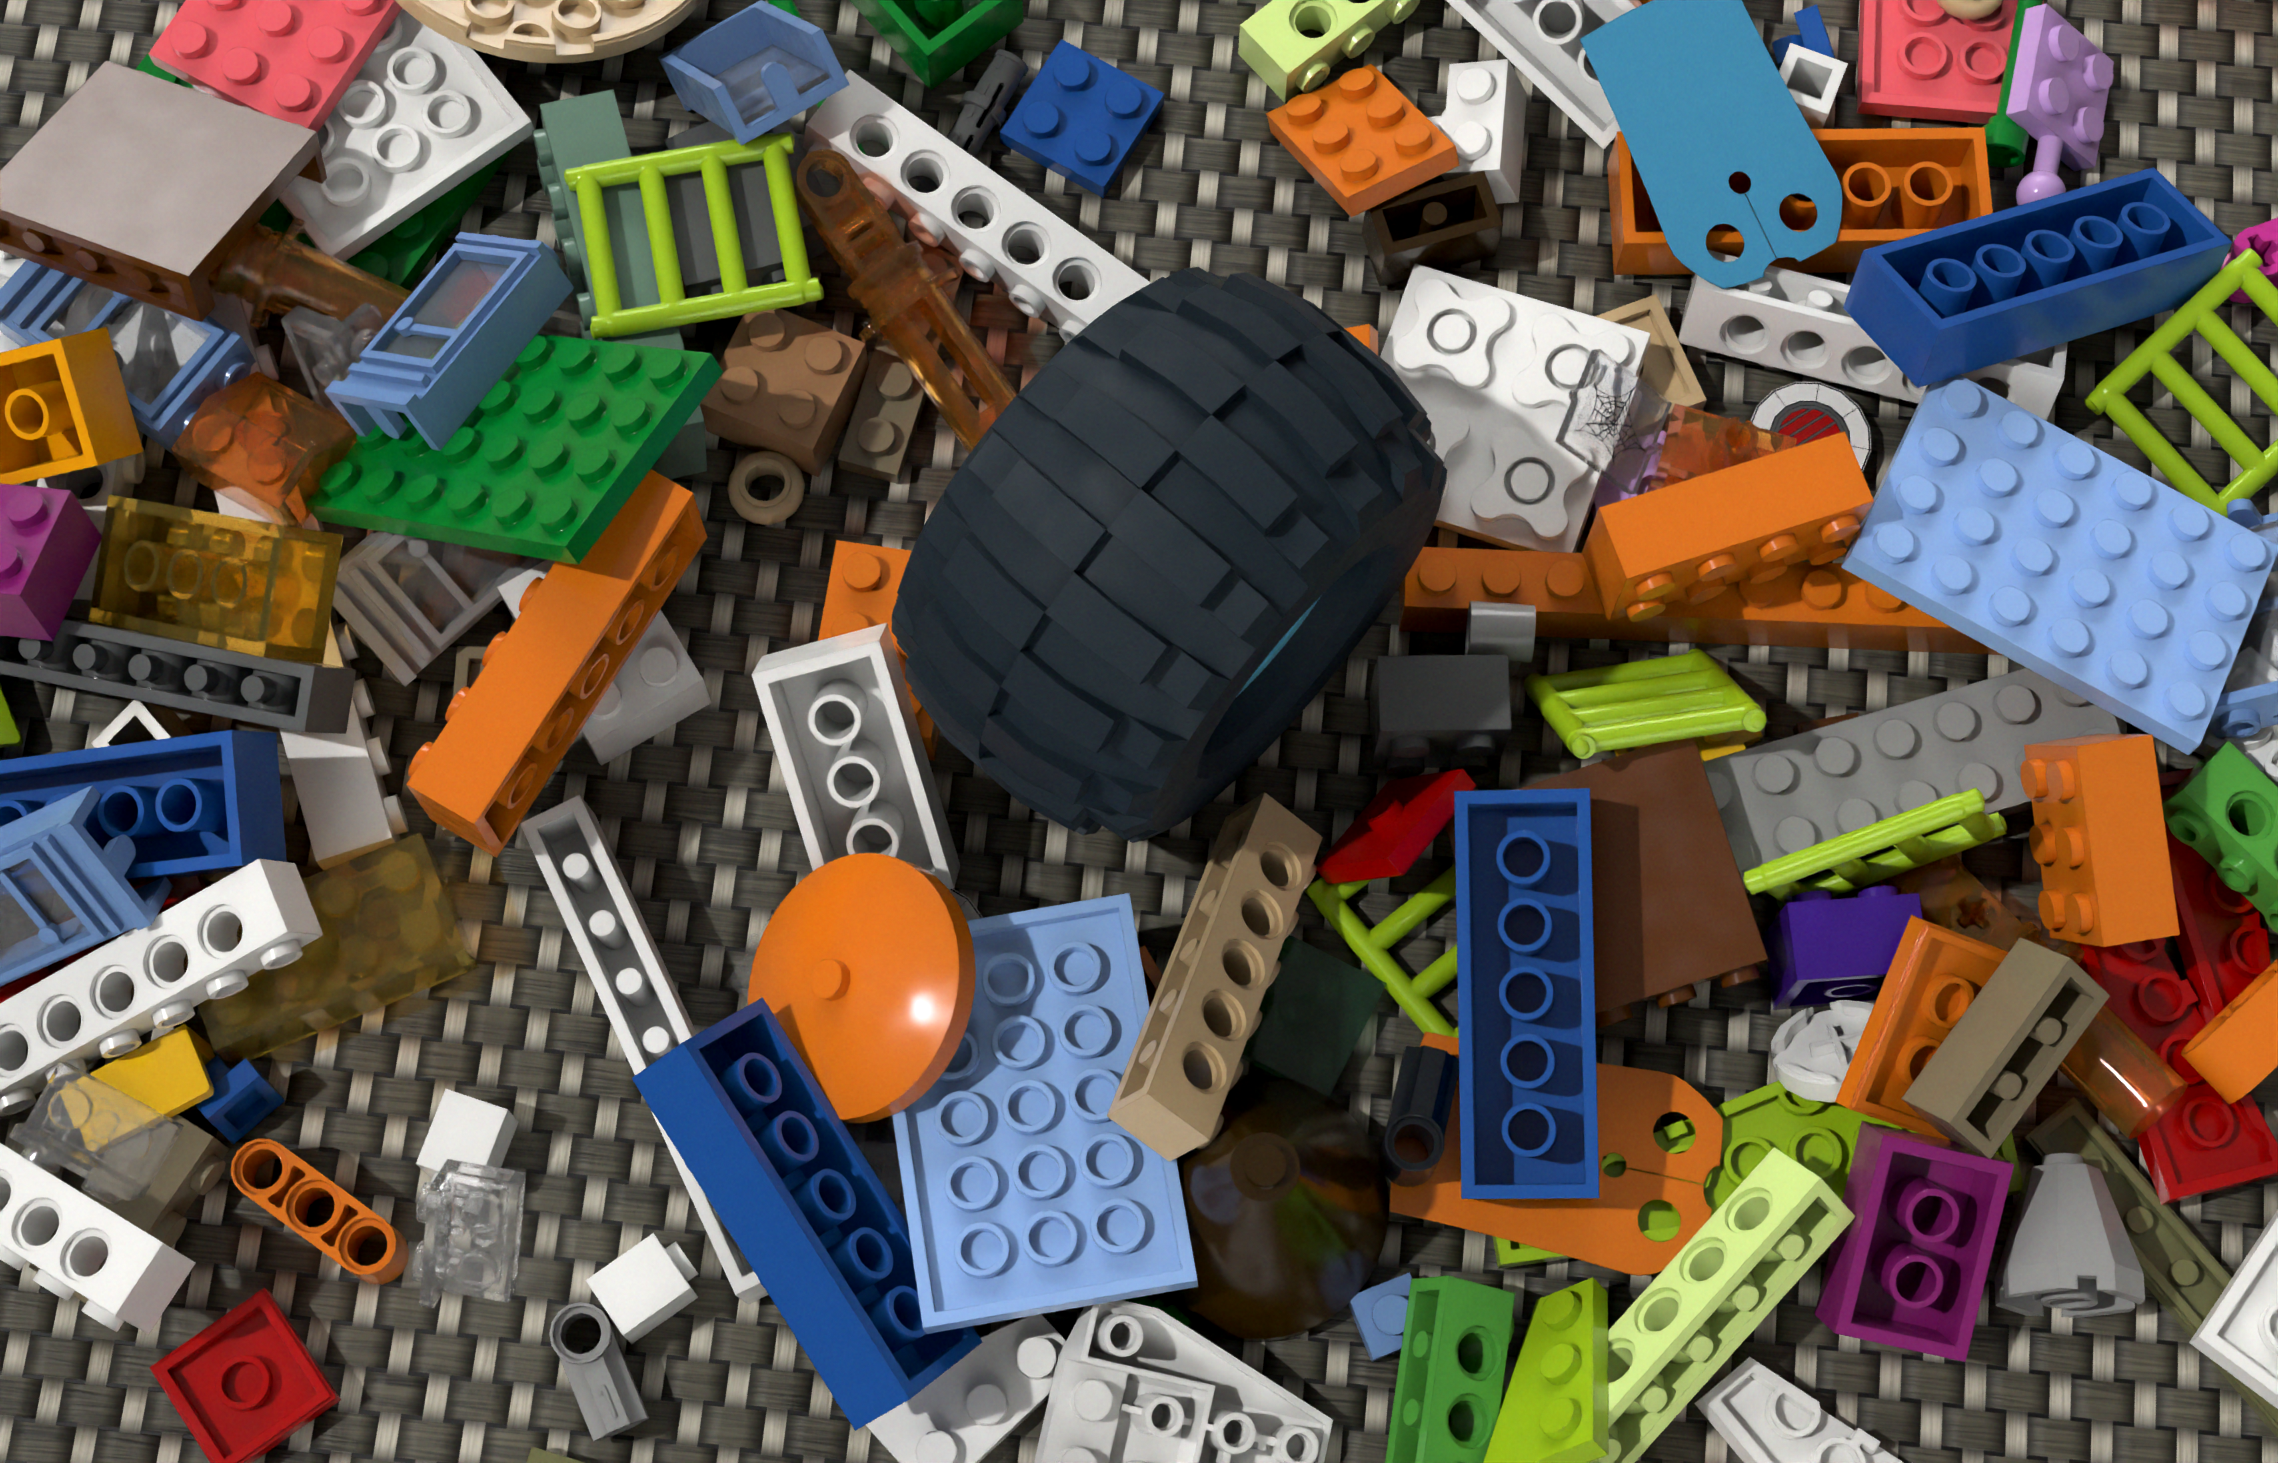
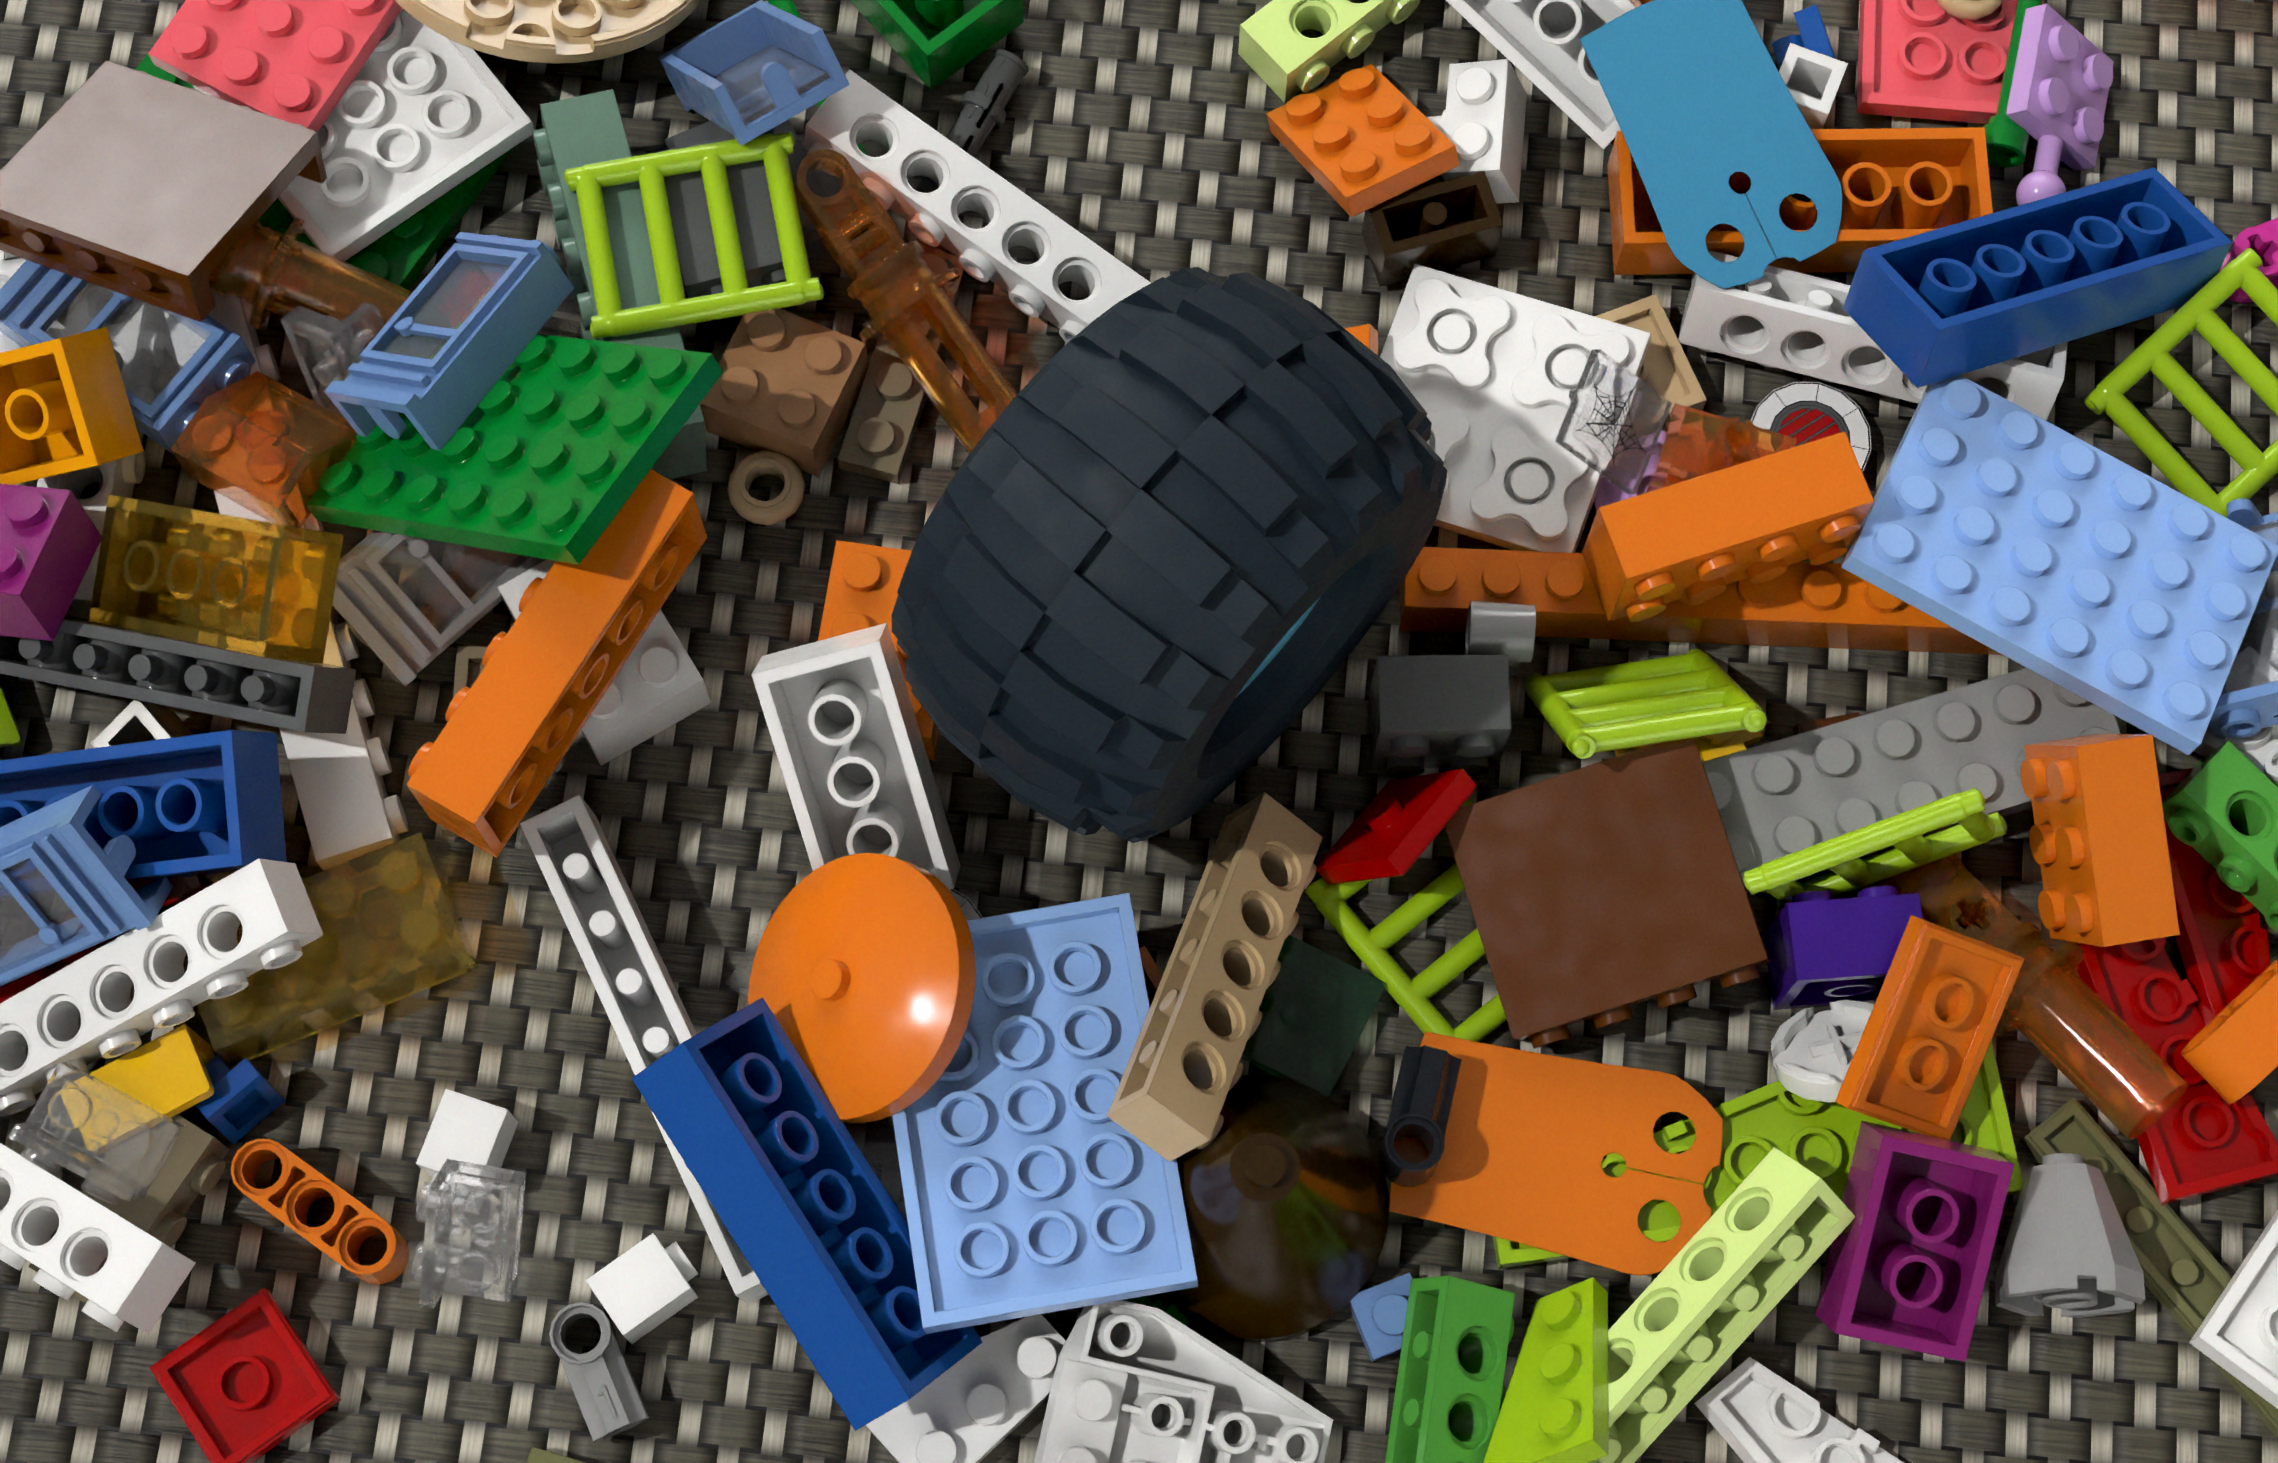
blue plate [1000,39,1165,198] -> none
blue brick [1454,788,1599,1199] -> none
dark tan brick [1901,937,2110,1159] -> none

